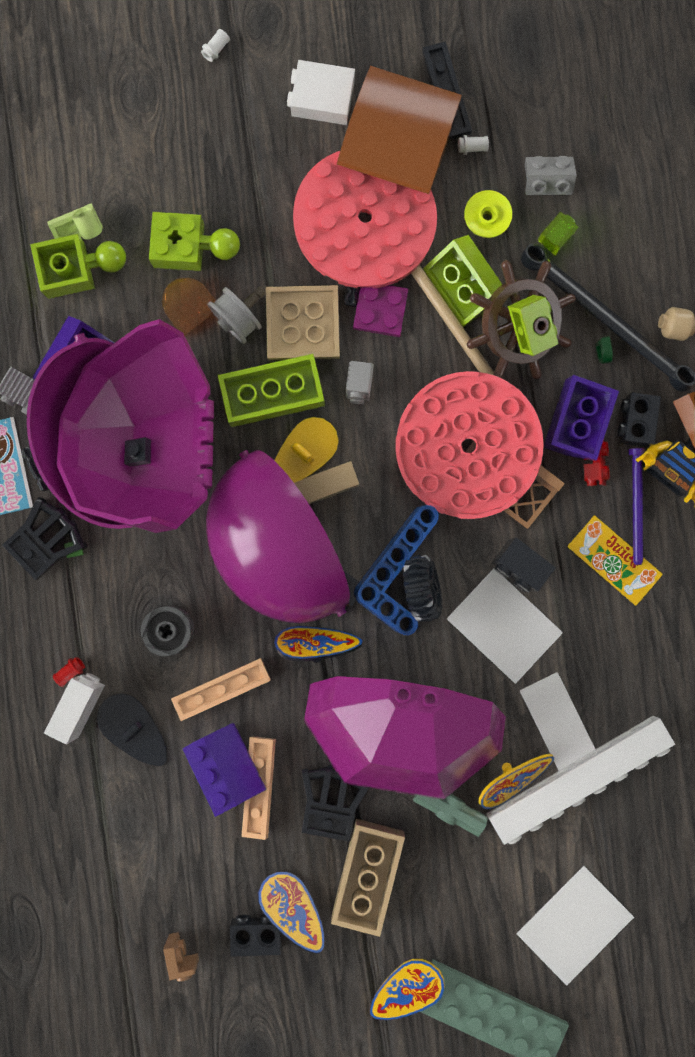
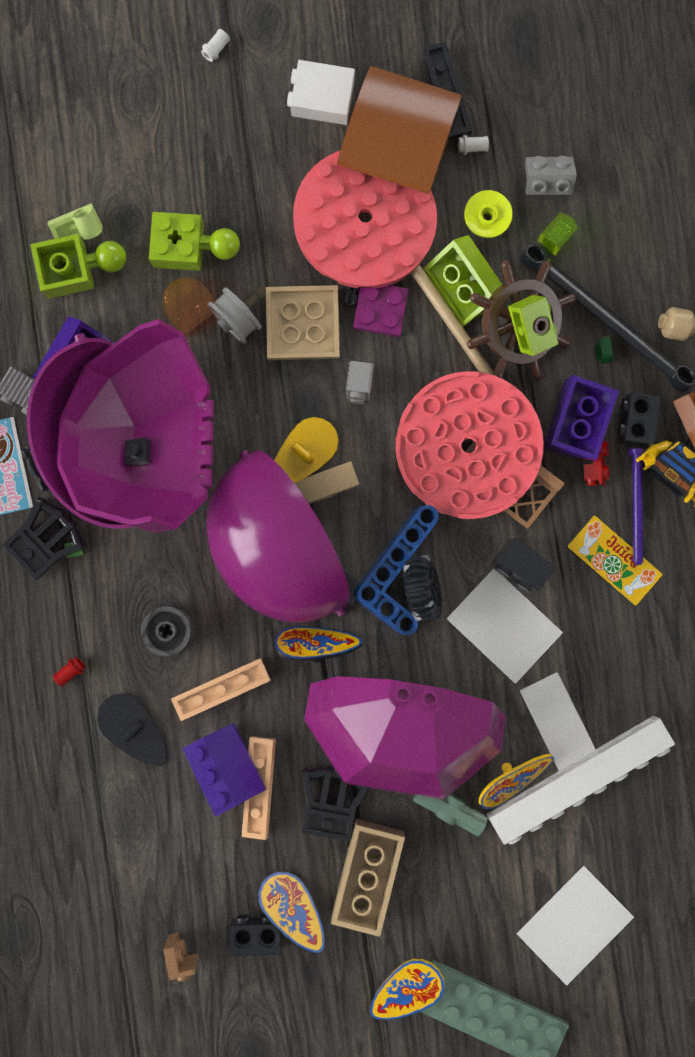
white brick [44,673,105,744] -> none
lime brick [218,354,325,427] -> none

